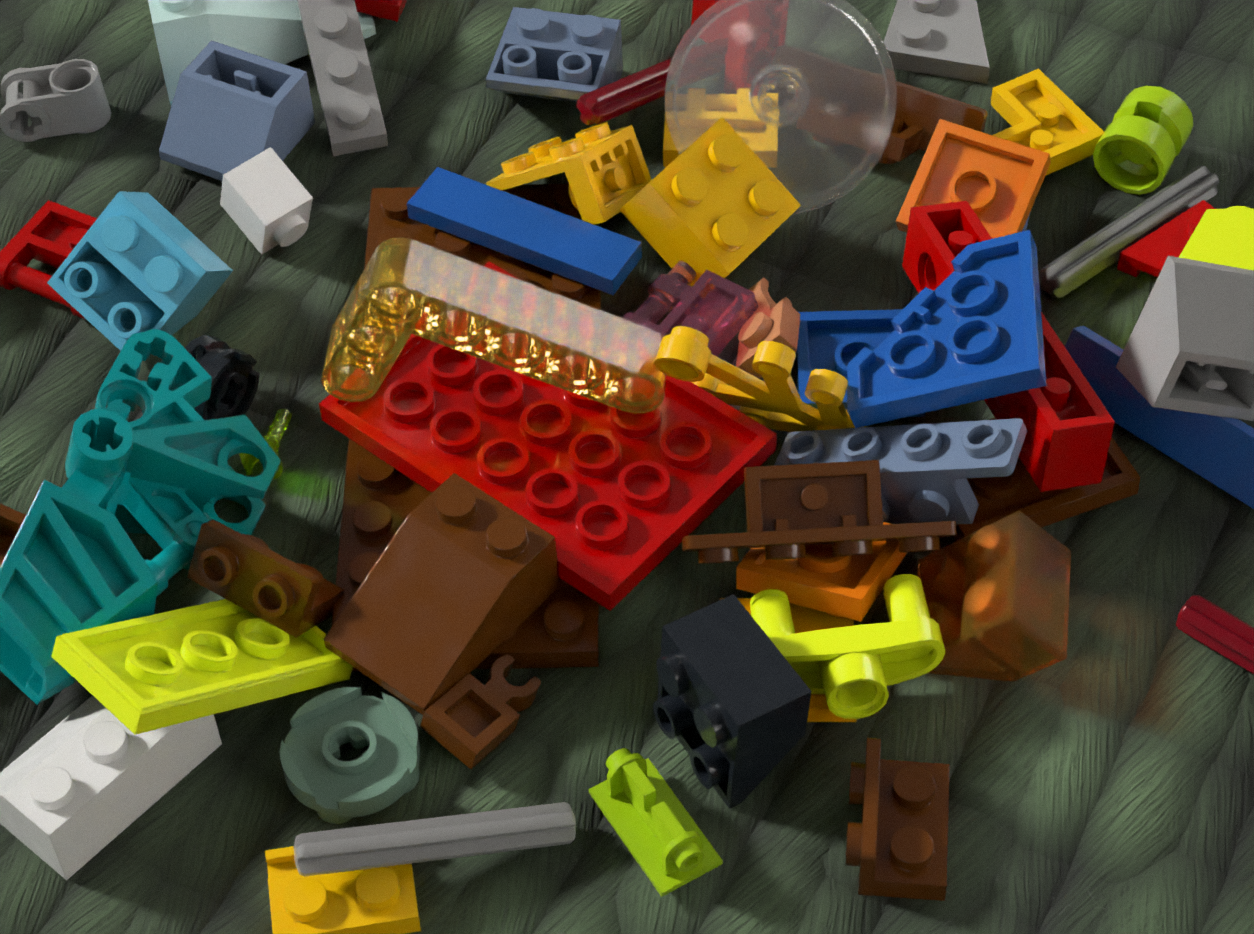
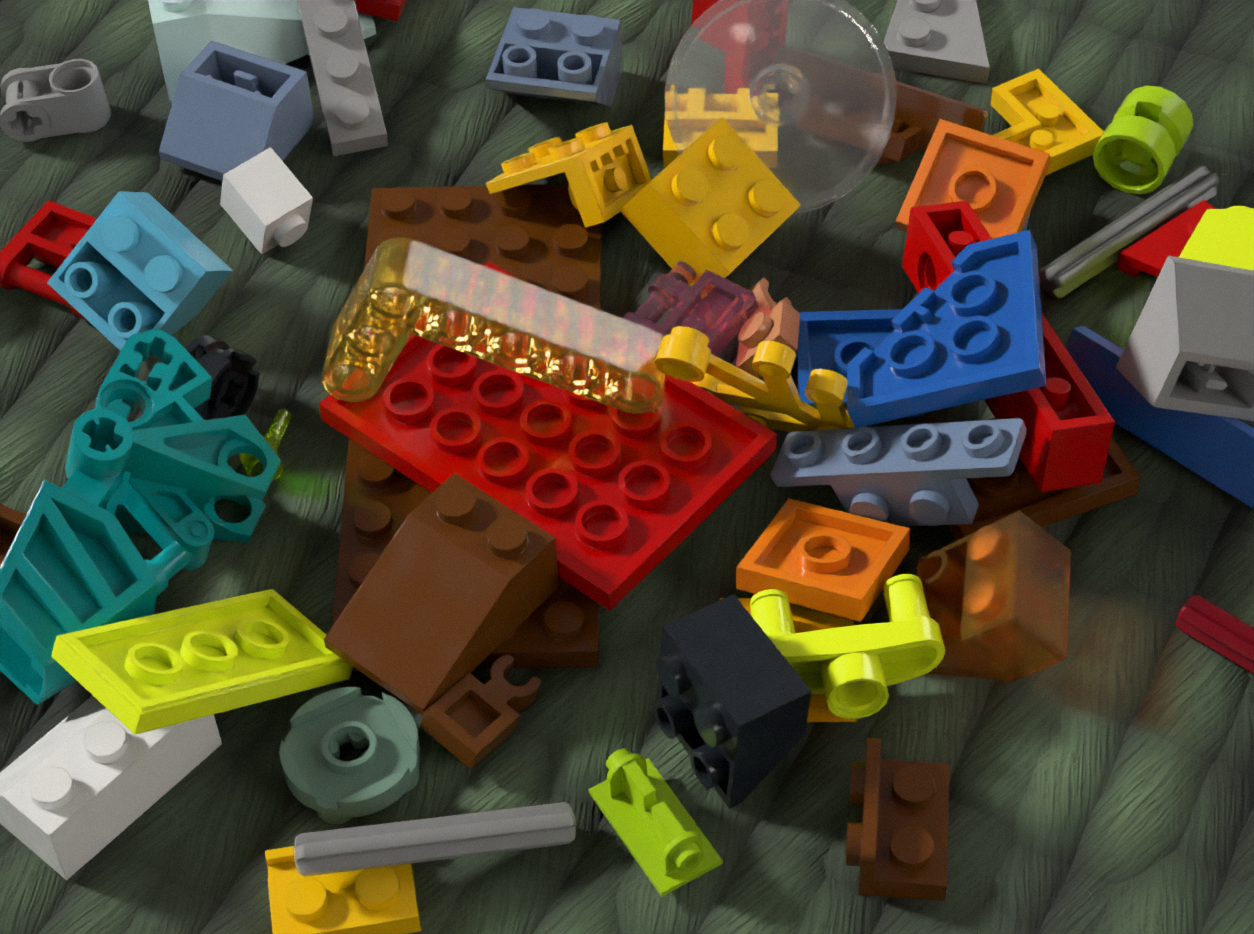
reddish brown bracket [187,519,345,638] -> none
blue tile [407,167,642,295] -> none
dark red axle [576,36,729,126] -> none
reddish brown bracket [682,460,957,564] -> none

